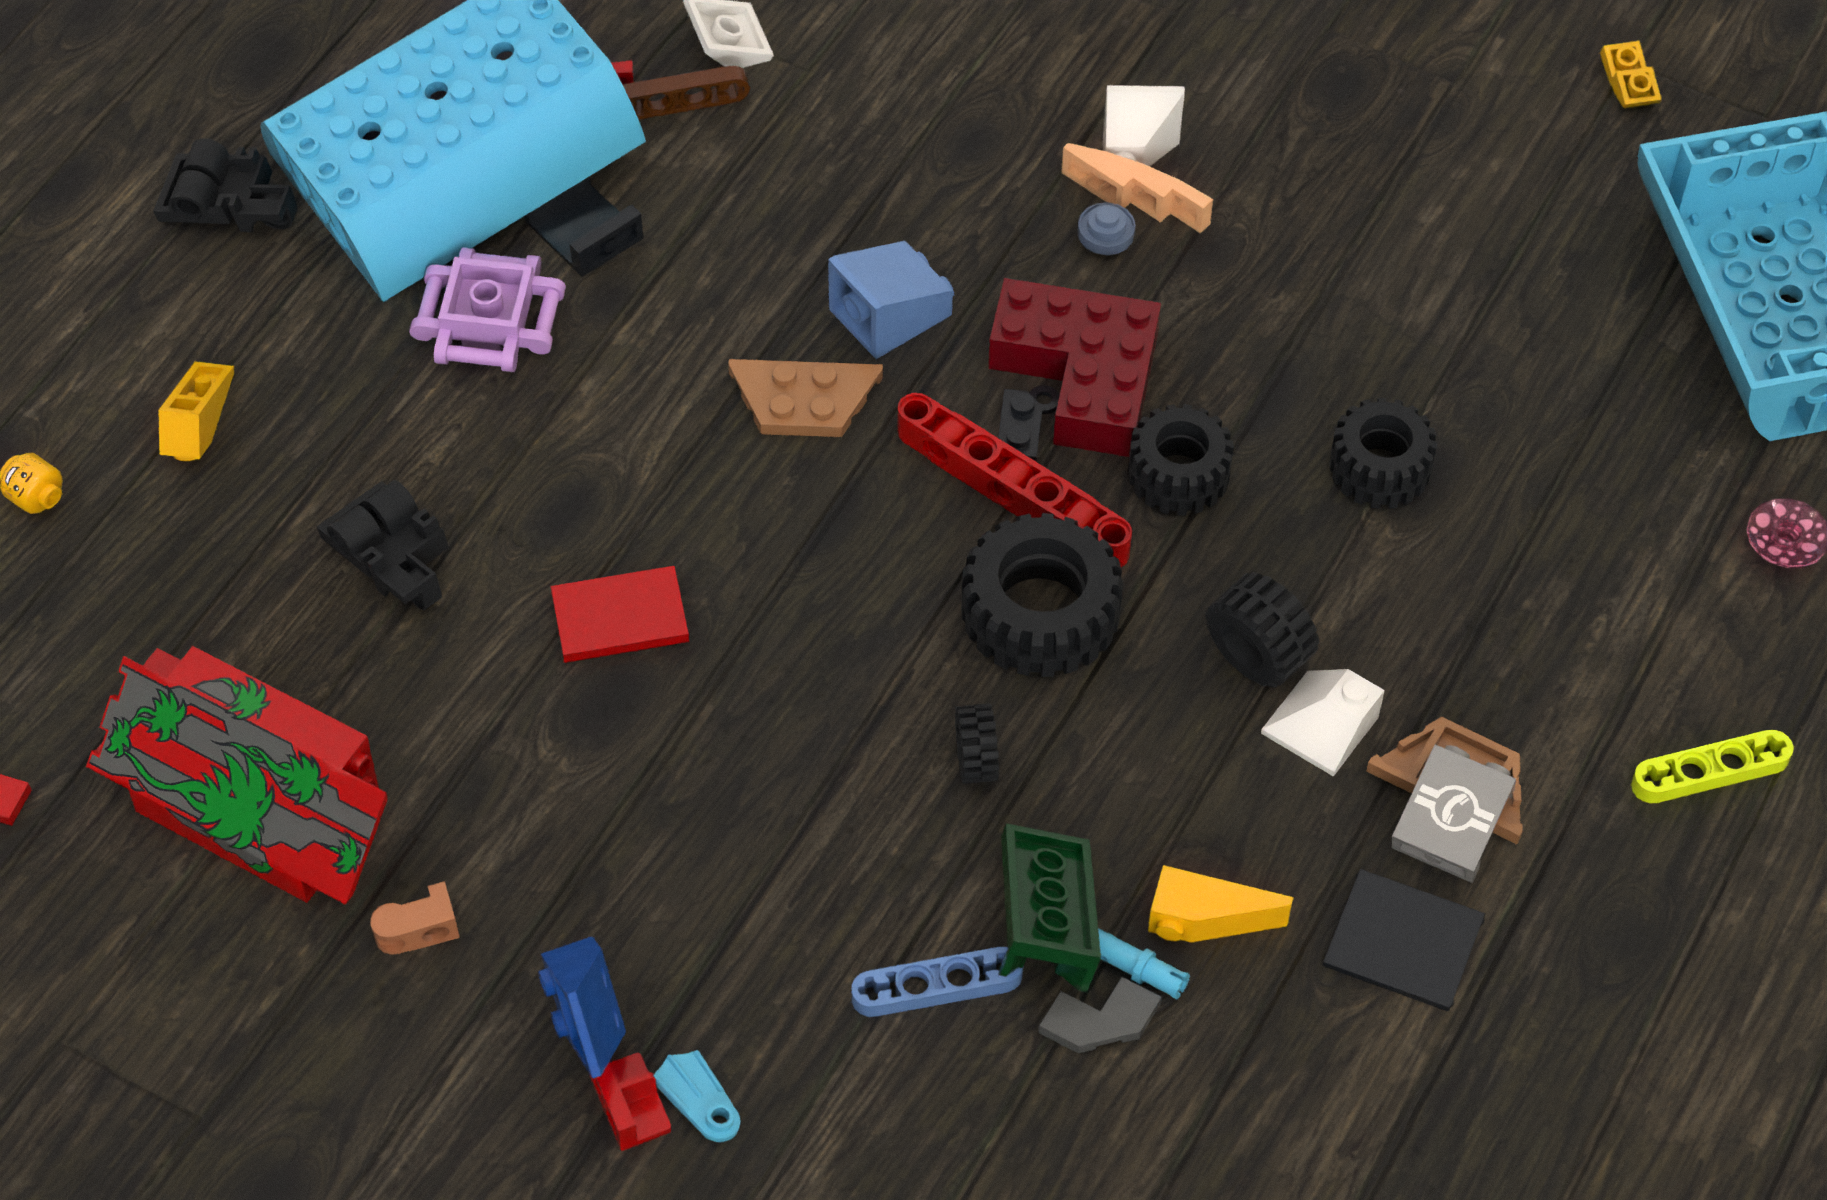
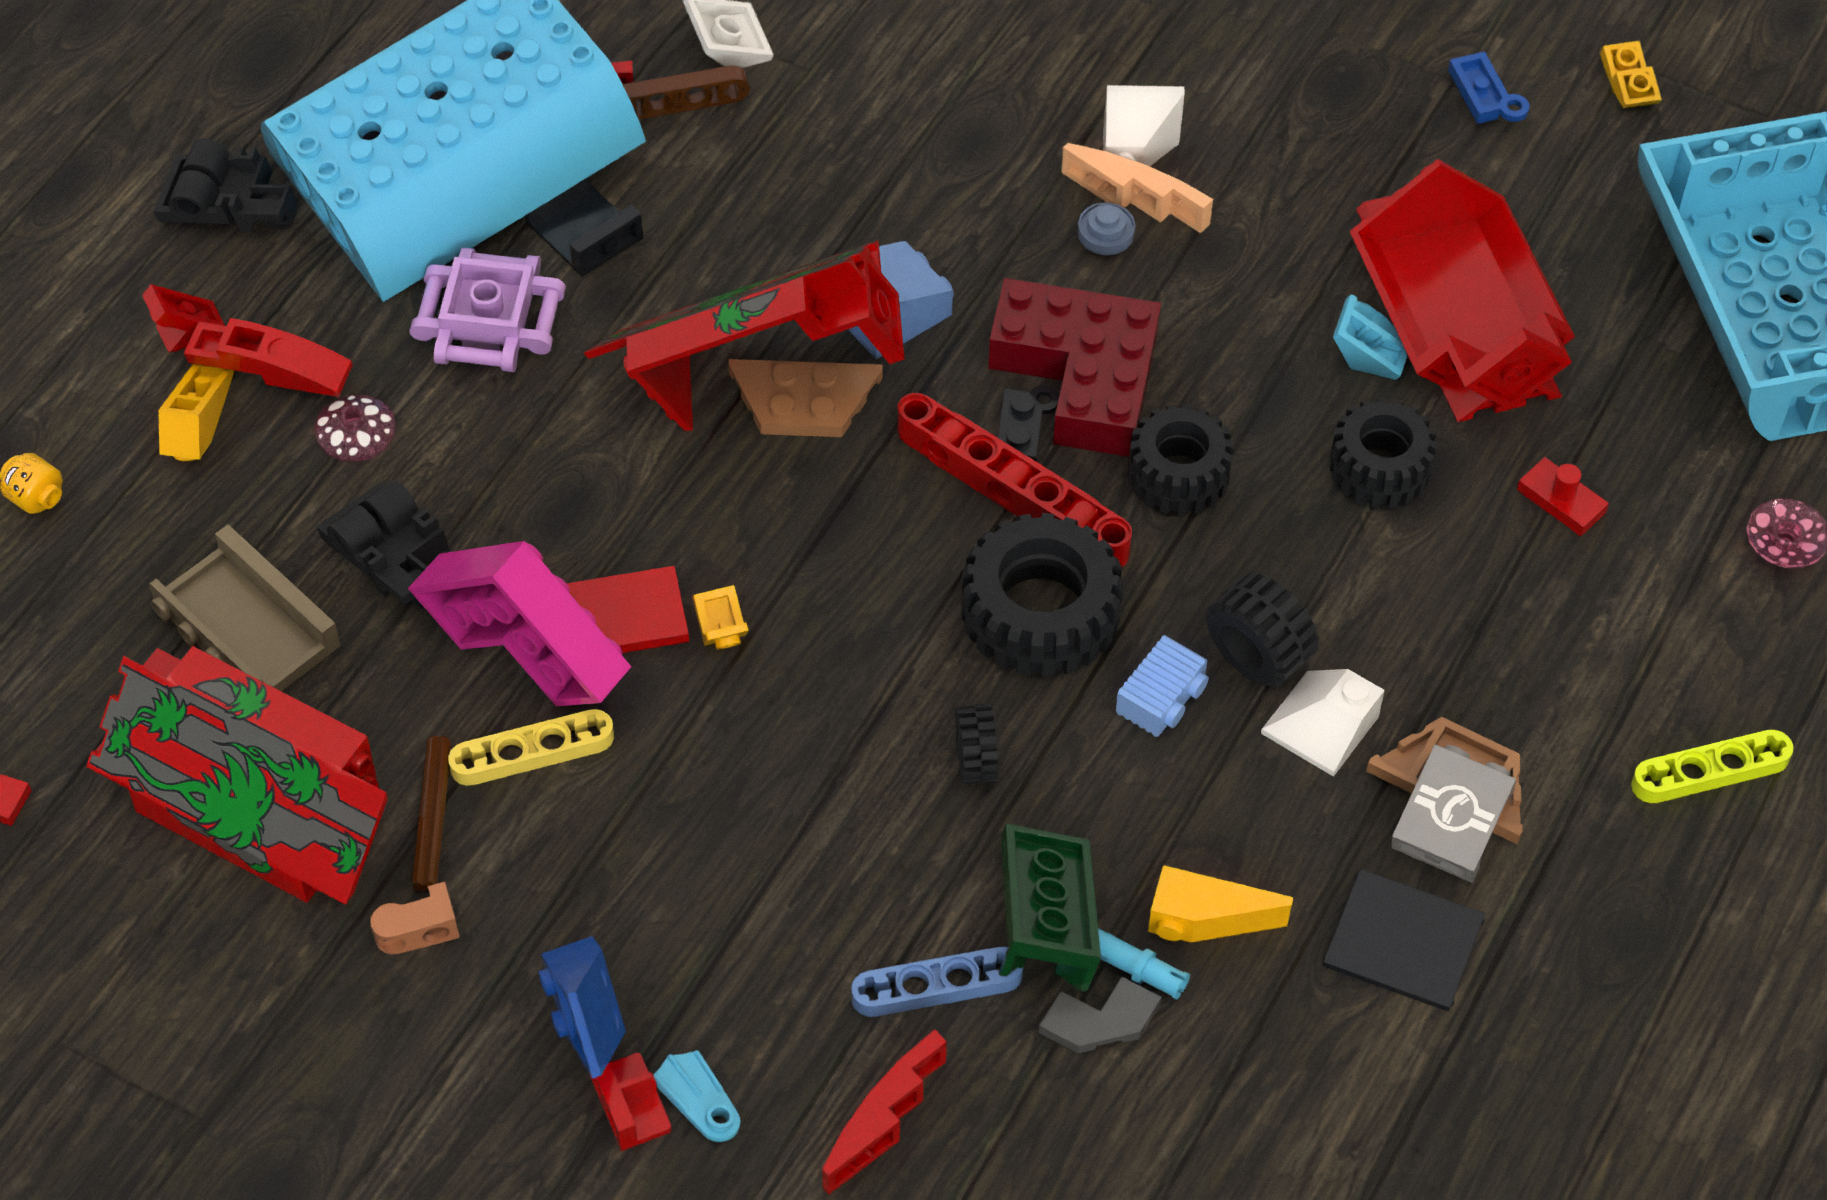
none -> red slope [142,284,225,352]
none -> dark tan panel [149,524,340,691]
none -> red slope [184,318,353,397]
none -> clear pink dish [314,395,396,462]
none -> dark pink brick [408,541,631,706]
none -> reddish brown axle [412,735,451,892]
none -> light yellow beam [448,709,614,786]
none -> red panel [584,240,905,431]
none -> yellow bracket [692,585,749,650]
none -> red slope [822,1029,947,1195]
none -> light blue brick [1116,635,1209,737]
none -> medium azure slope [1333,295,1408,380]
none -> red panel [1350,159,1575,422]
none -> blue hinge [1448,51,1530,124]
none -> red tile [1517,457,1609,536]

